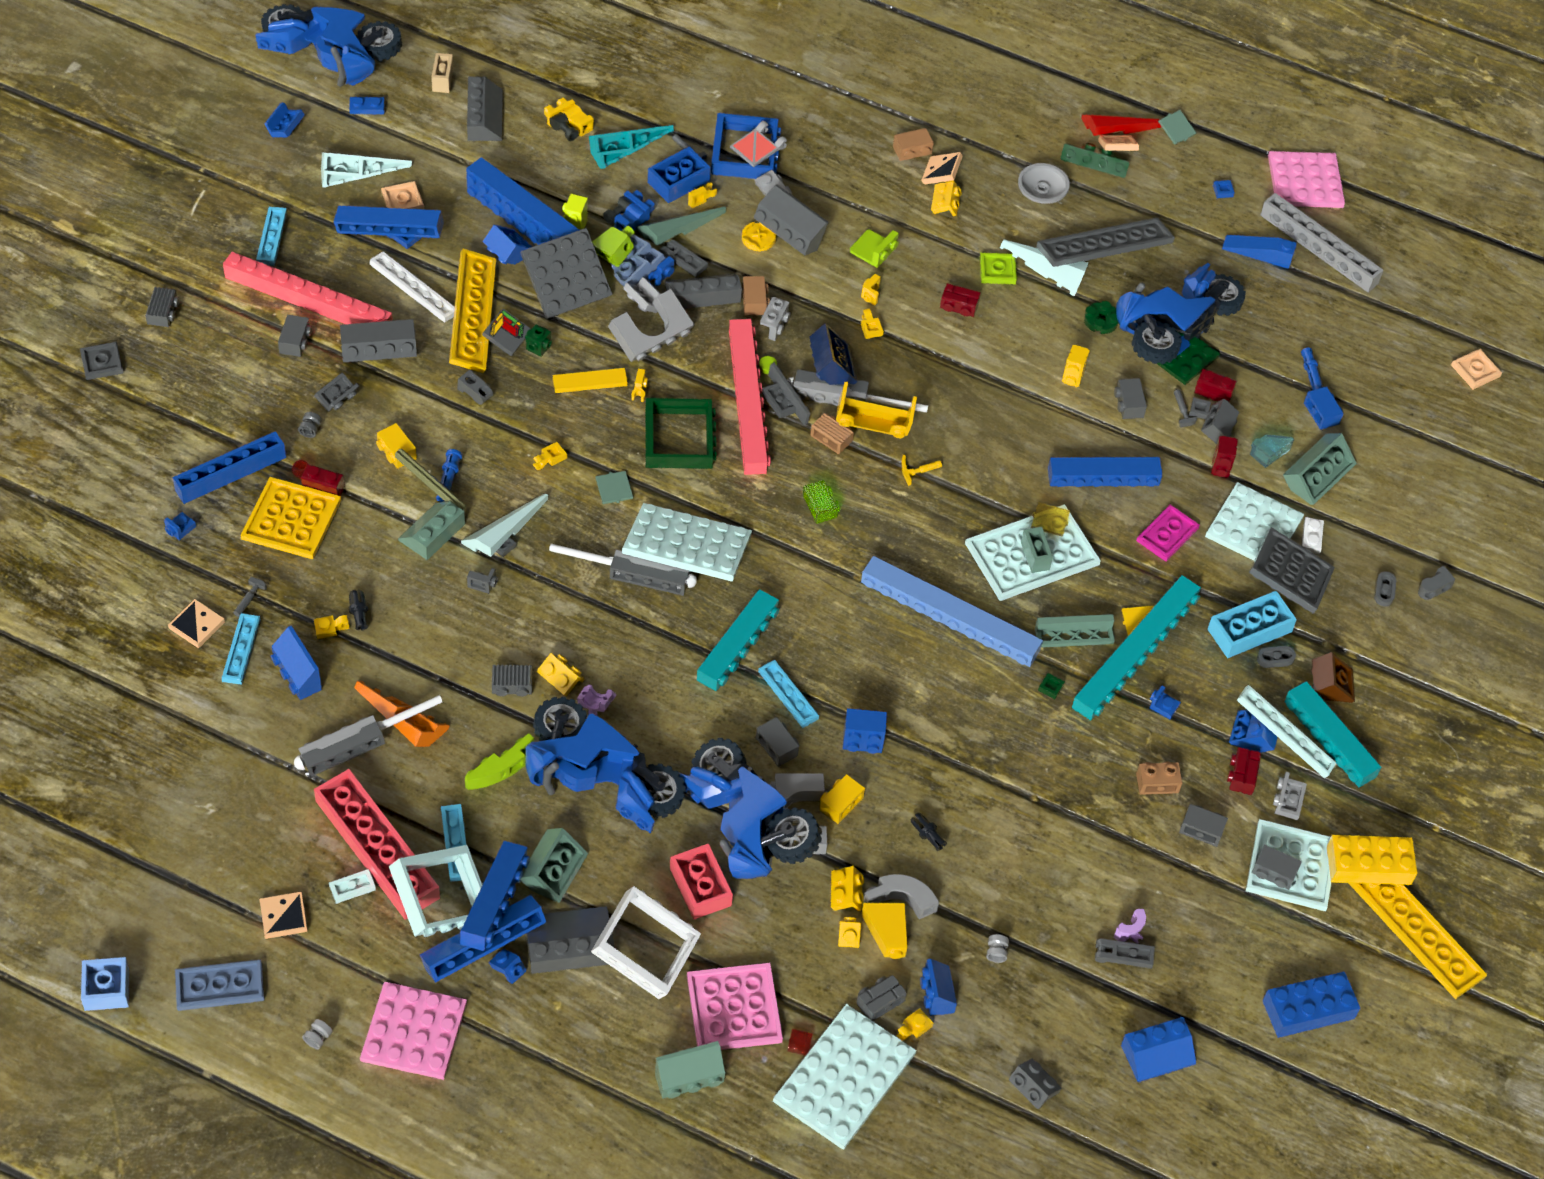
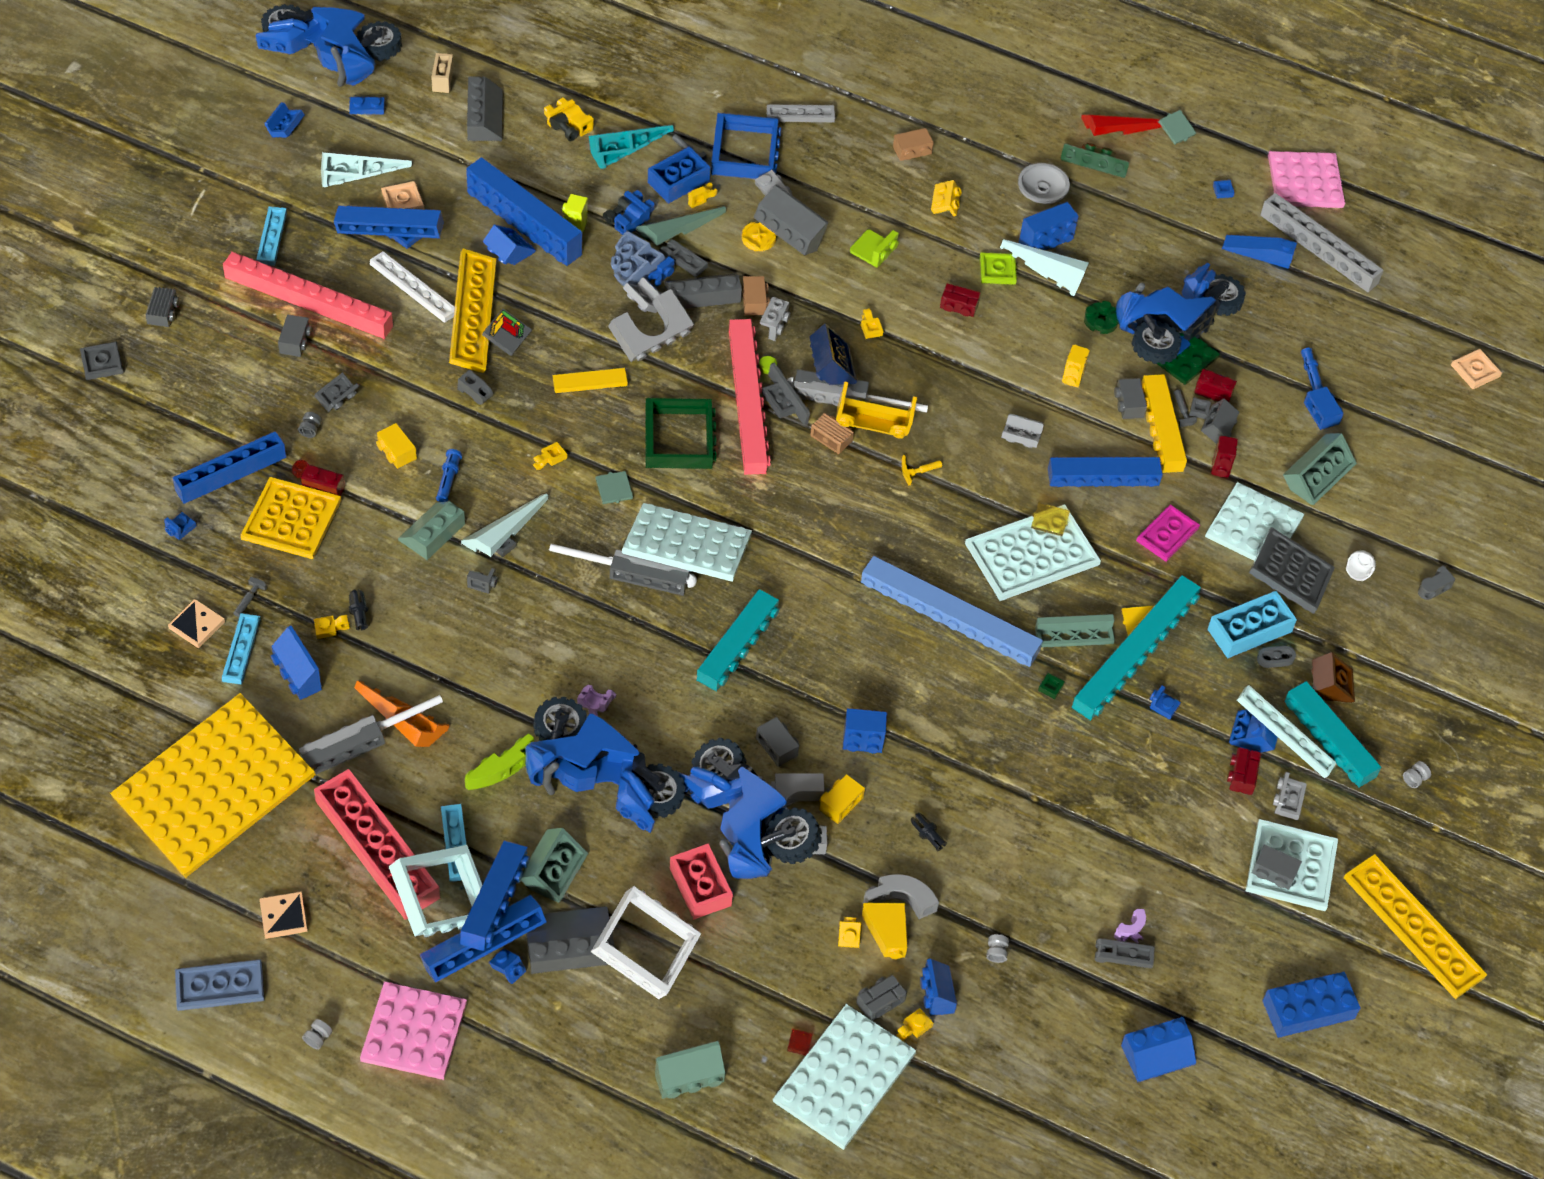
light blue brick [81,957,129,1011] -> none
light aqua plate [329,869,376,904] -> none
dark grey slope [340,319,417,362] -> none
olive axle [395,449,467,511] -> none
dark grey brick [492,665,532,697] -> none
dark grey plate [520,228,612,319] -> none
dark green brick [525,324,552,357] -> none
yellow bracket [536,653,585,696] -> none
lime torso [592,226,634,267] -> none
yellow plate [631,369,648,402] -> none
bright pink plate [687,963,783,1050] -> none
flag [730,121,787,167] -> none
medium azure tile [758,660,819,728] -> none
clear neon green brick [803,480,840,524] -> none
yellow bracket [831,866,864,911] -> none
yellow bracket [861,274,881,306] -> none
light nougat tile [922,152,963,184] -> none
dark grey bracket [1009,1058,1062,1109] -> none
sand green brick [1021,527,1053,573] -> none
dark grey plate [1037,218,1175,267] -> none
light nougat tile [1098,135,1139,151] -> none
medium nougat brick [1136,761,1182,795] -> none
dark grey brick [1179,804,1228,847] -> none
clear light blue slope [1250,434,1294,468] -> none
white plate [1302,517,1324,554] -> none
yellow brick [1327,835,1417,885] -> none
dark grey plate [1374,572,1396,606] -> none
none -> yellow plate [110,693,316,878]
none -> light grey plate [766,105,835,122]
none -> light grey bracket [1001,413,1044,448]
none -> blue brick [1019,202,1078,250]
none -> yellow brick [1141,374,1187,473]
none -> white hair [1346,550,1376,581]
none -> light grey wheel [1403,761,1431,788]

